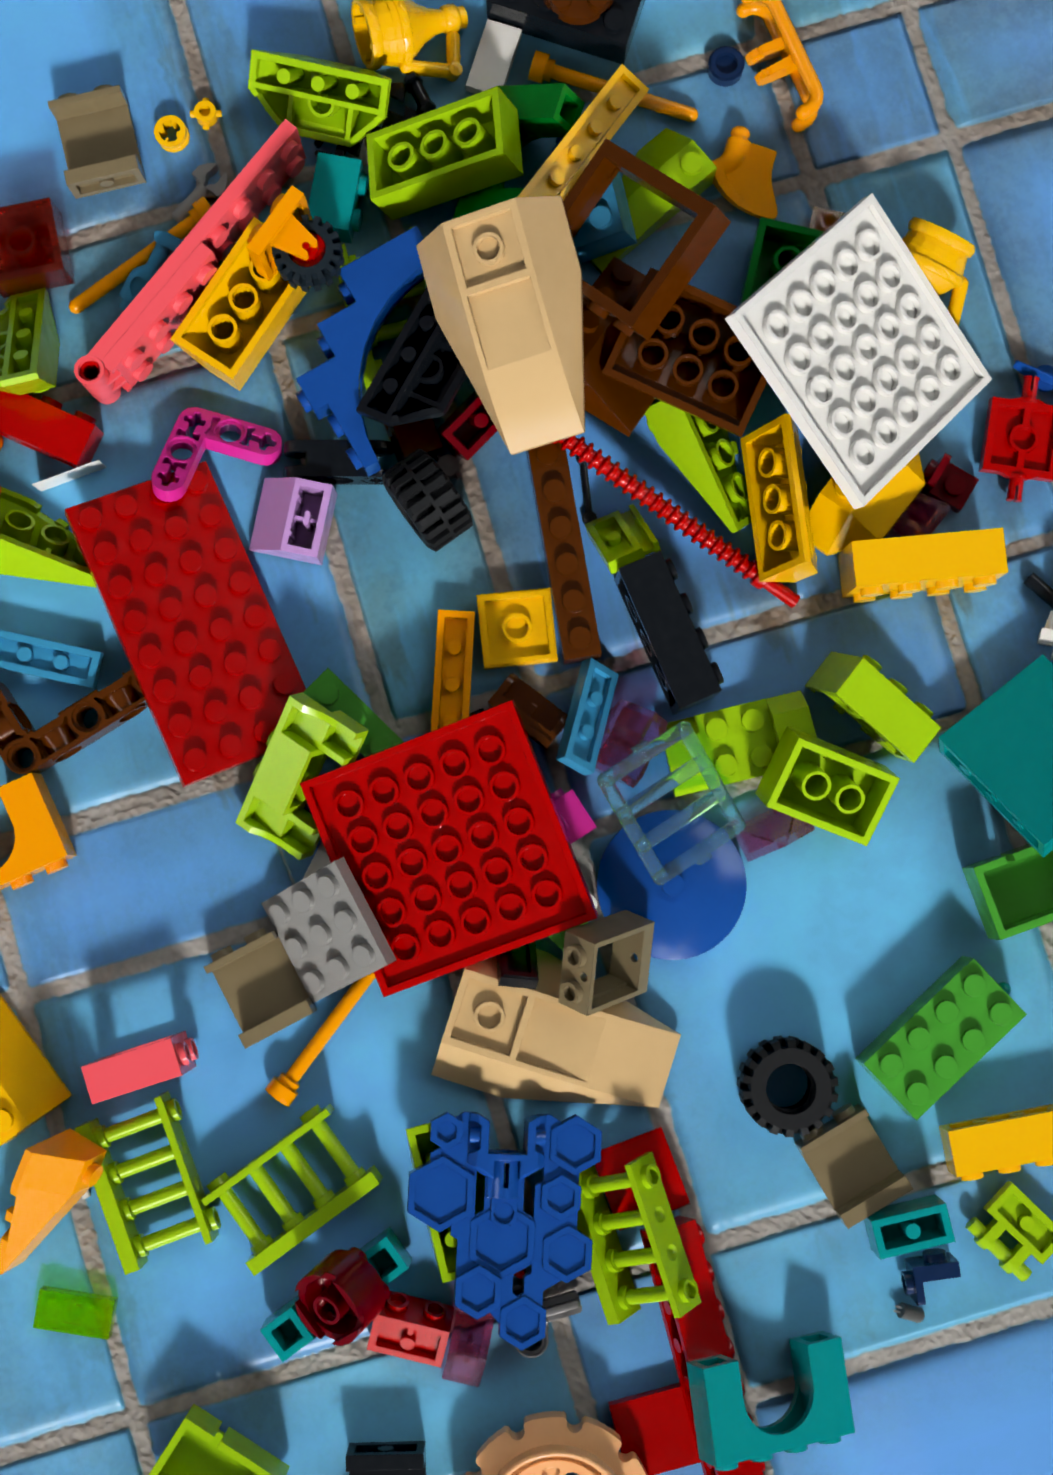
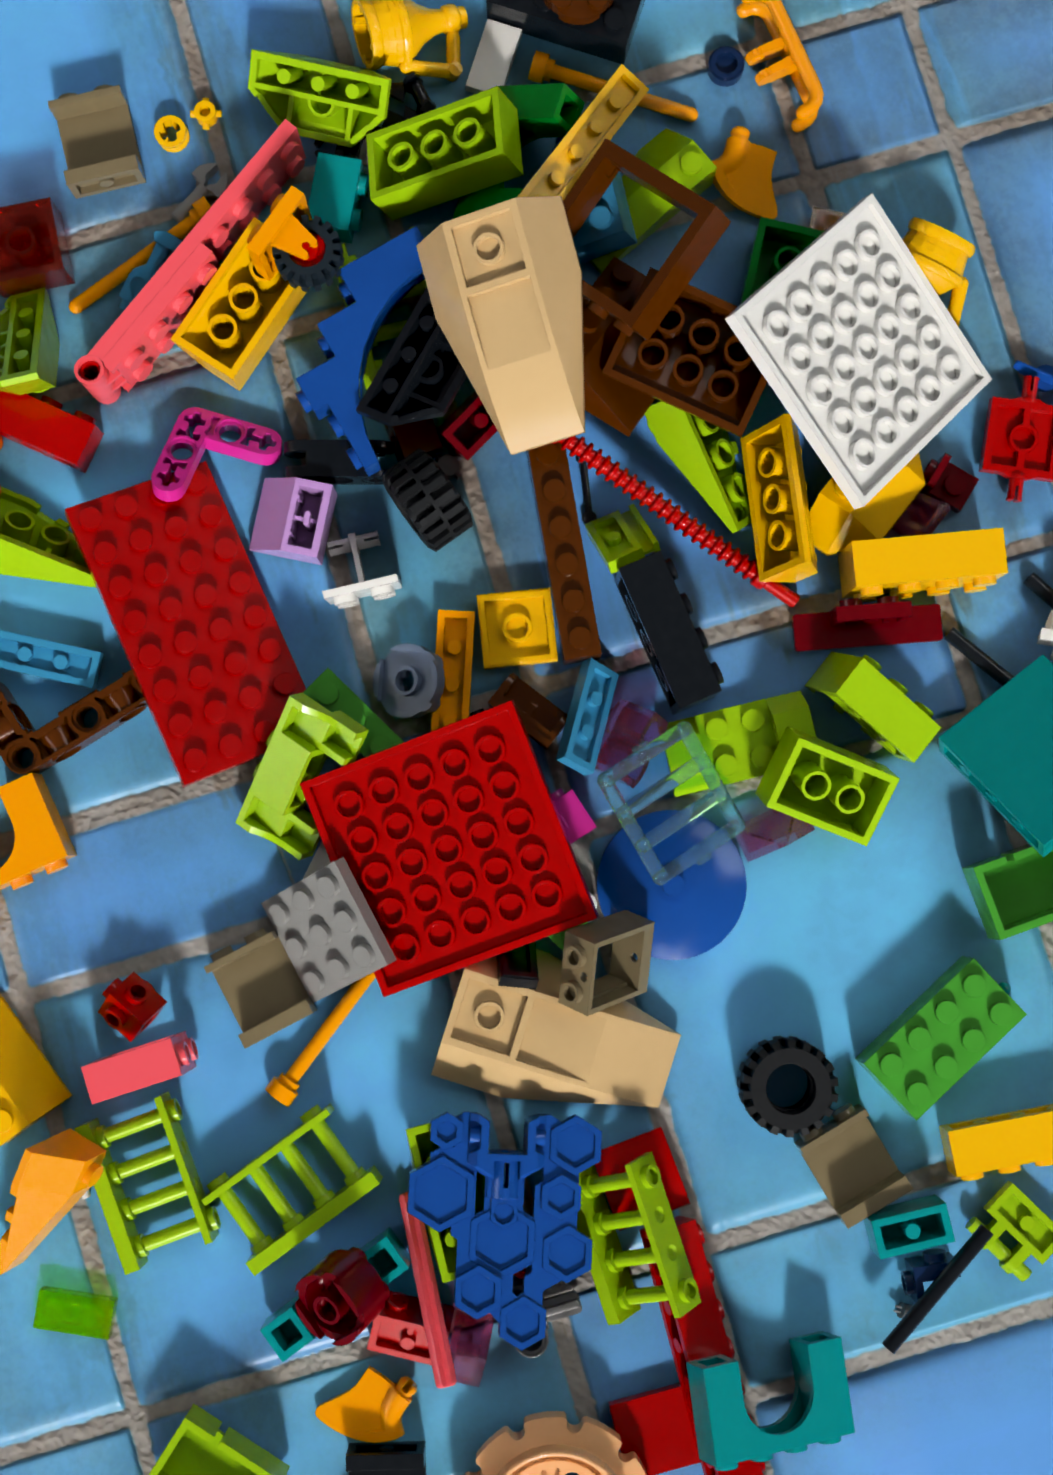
white sticker [32,459,106,492] -> none
none -> red brick [98,972,167,1042]
none -> light orange arm [315,1365,417,1443]
none -> white plate [322,530,402,609]
none -> sand blue plate [373,643,445,719]
none -> coral axle [399,1192,457,1389]
none -> dark red bracket [792,596,943,652]
none -> black bar [882,1224,994,1354]
none -> black bar [944,627,1014,686]

